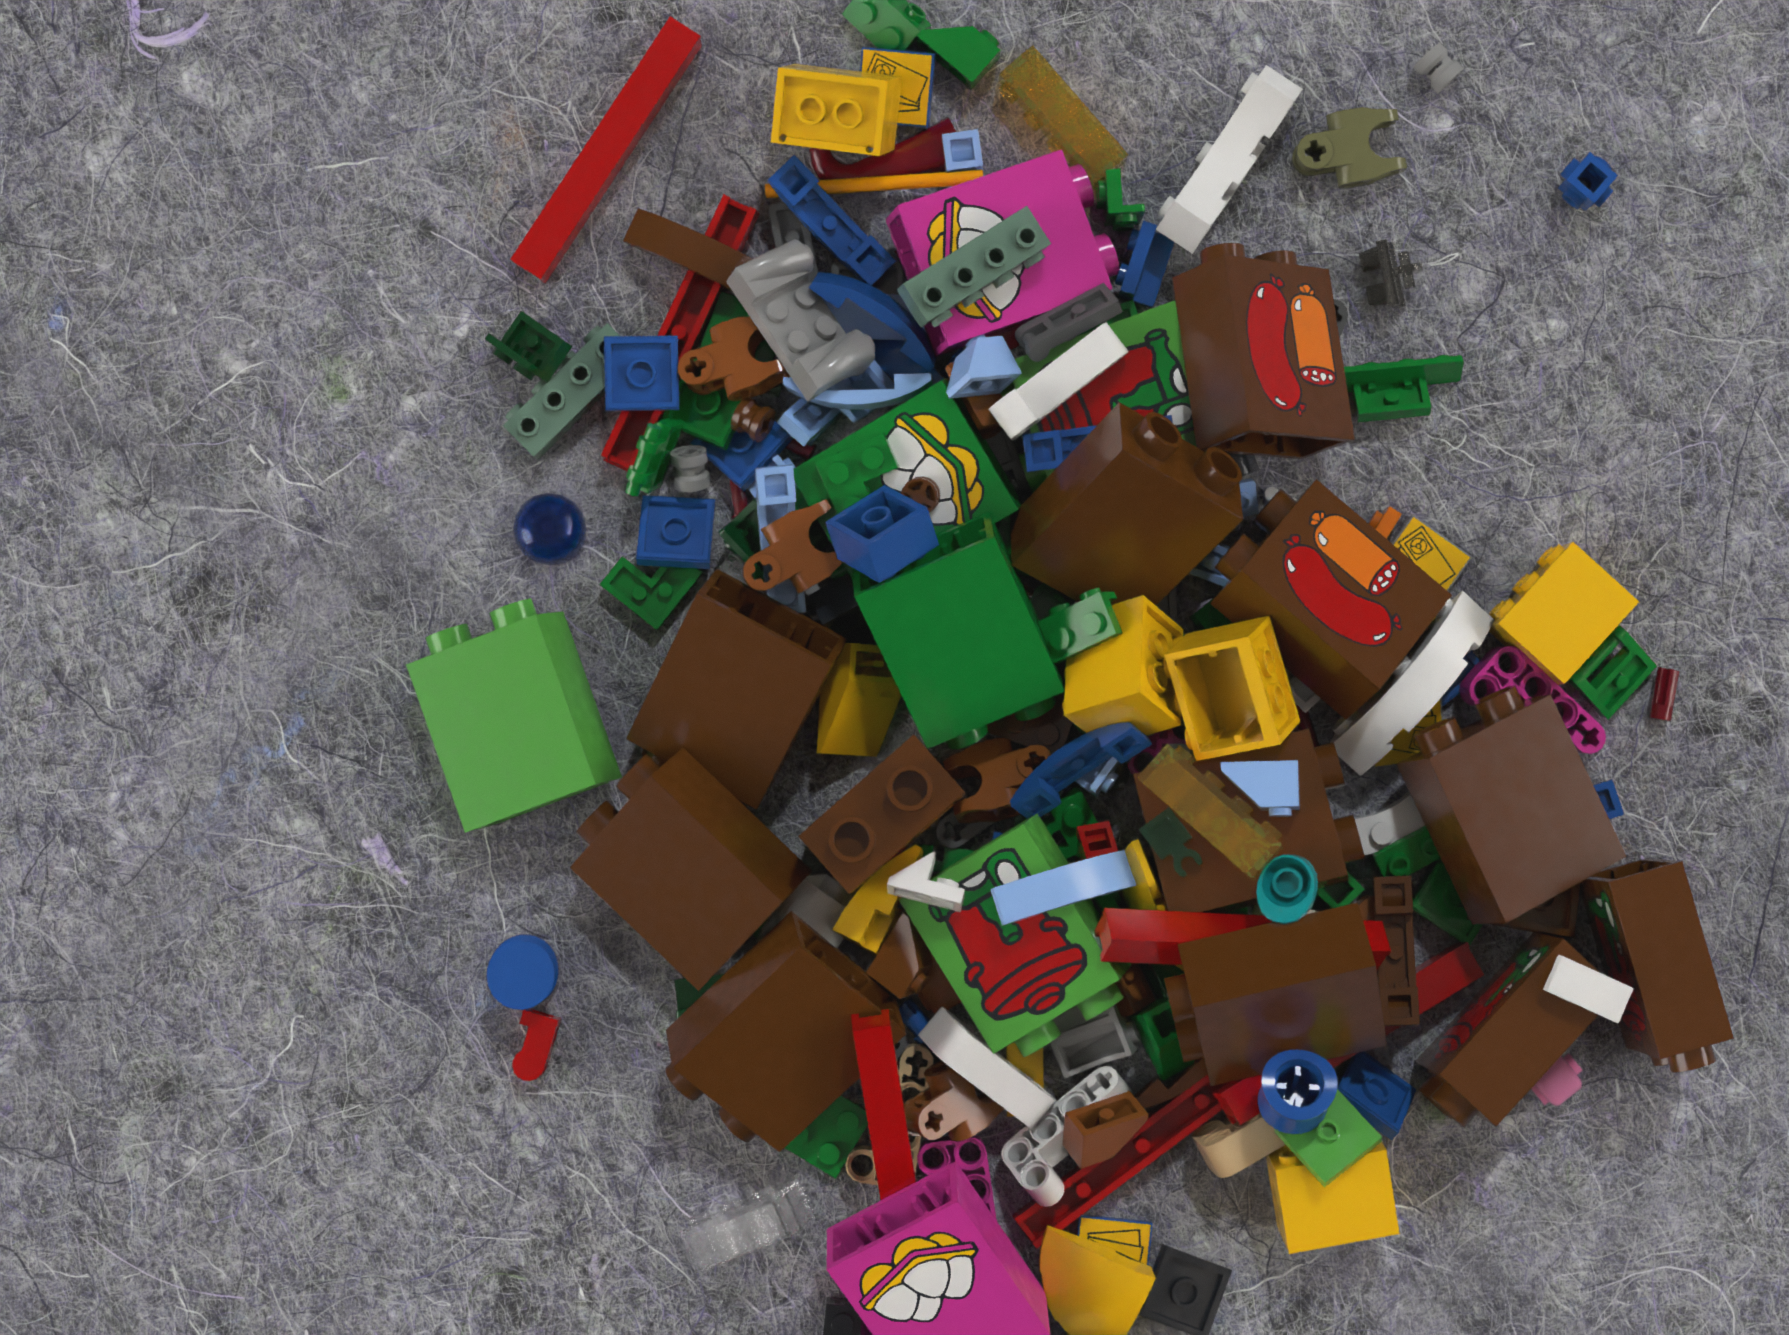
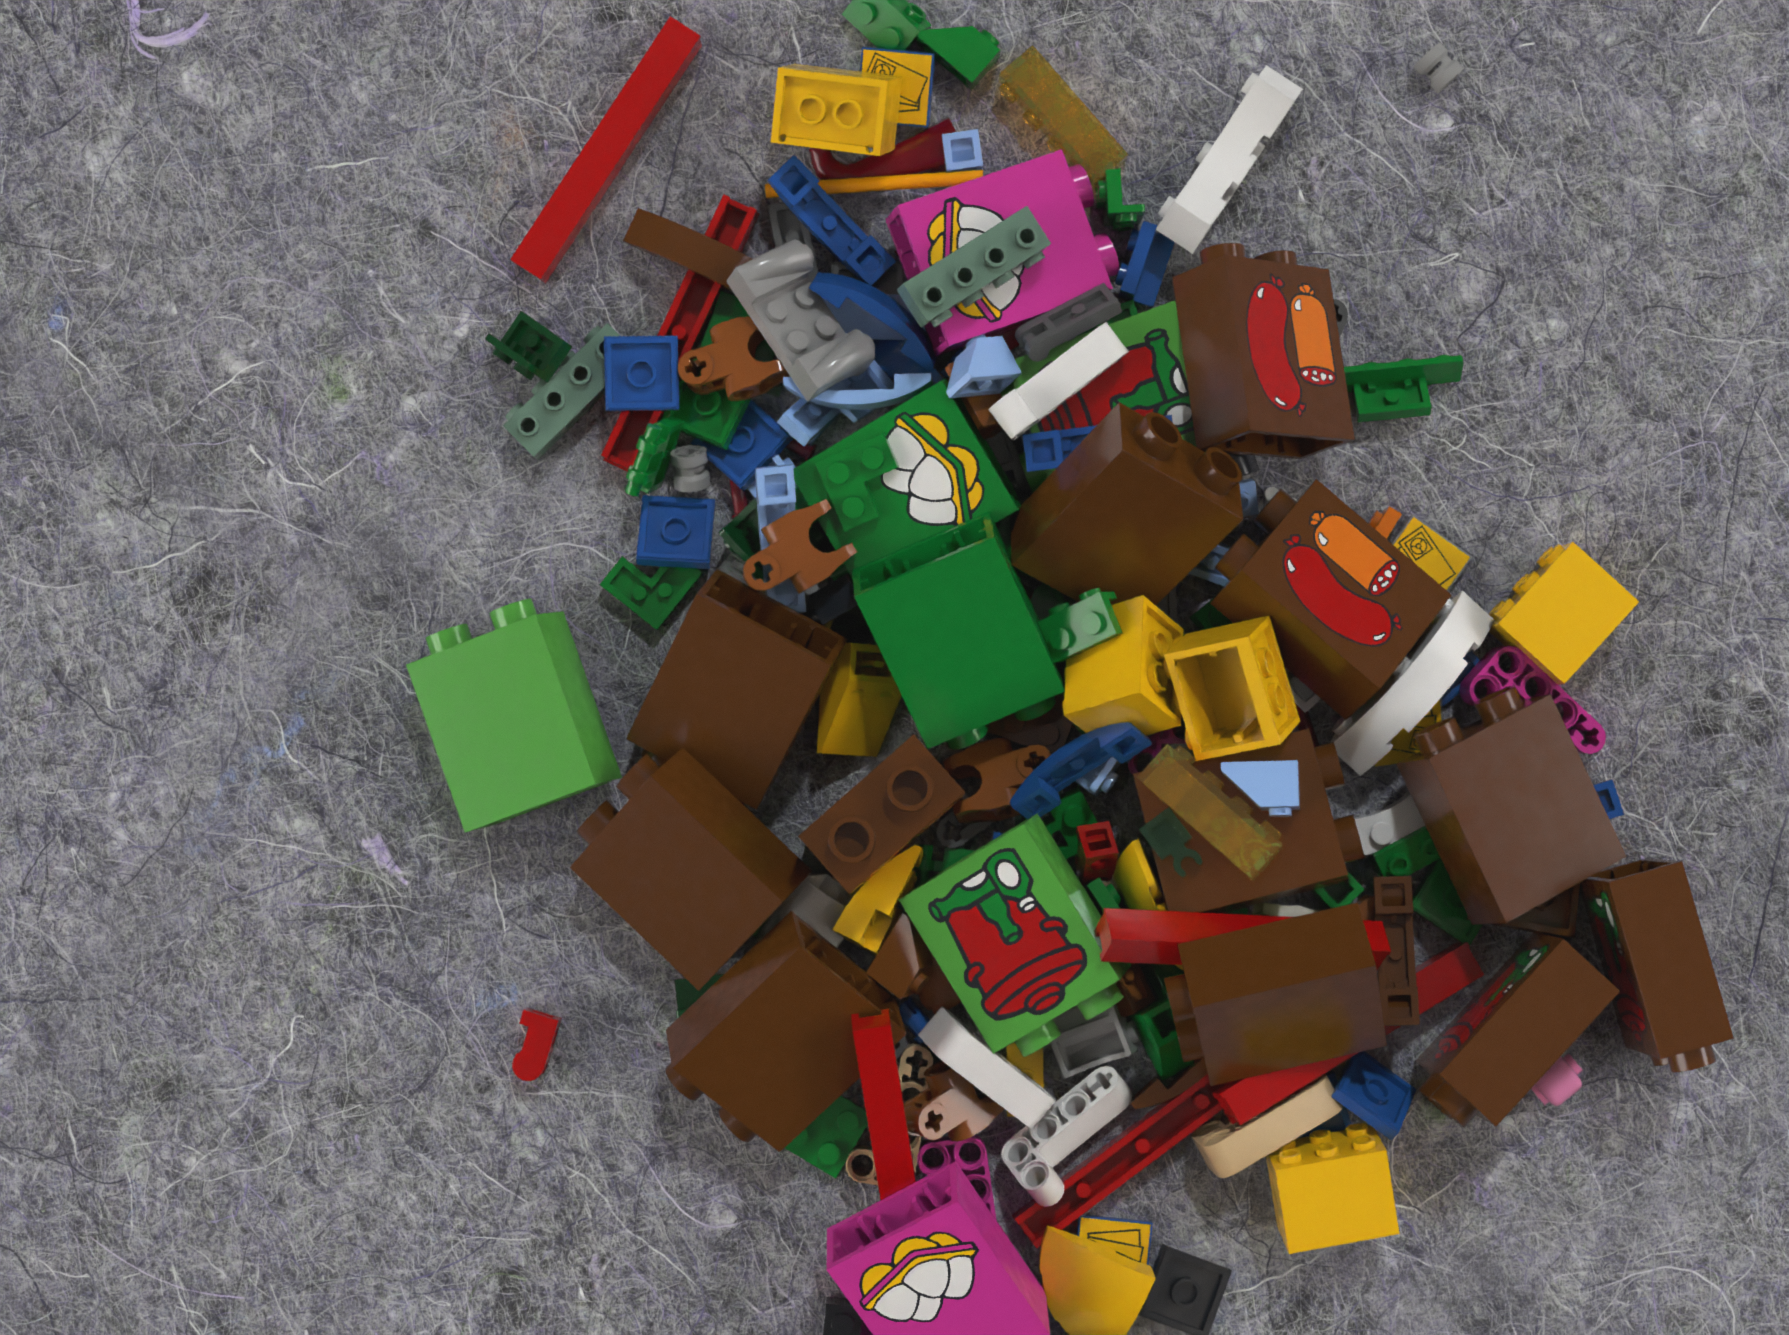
blue hat [487,934,559,1010] -> none
clear blue cylinder [513,492,587,566] -> none
clear wedge [679,1177,815,1273] -> none
reddish brown wheel [731,397,776,443] -> none
blue brick [825,485,939,583] -> none
white slope [887,852,965,912] -> none
reddish brown wheel [901,476,941,512] -> none
light blue slope [990,850,1137,926] -> none
dark orange slope [1062,1091,1148,1169] -> none
teal hat [1256,854,1318,924] -> none
blue hat [1258,1050,1338,1134] -> none
bright green plate [1275,1089,1382,1187] -> none
olive piece [1292,107,1407,189] -> none
clear smoke hips [1359,239,1423,309] -> none
white slope [1543,954,1634,1023] -> none
blue brick [1558,152,1618,211] -> none
green plate [1568,625,1657,720] -> none
dark red piece [1649,667,1680,722] -> none

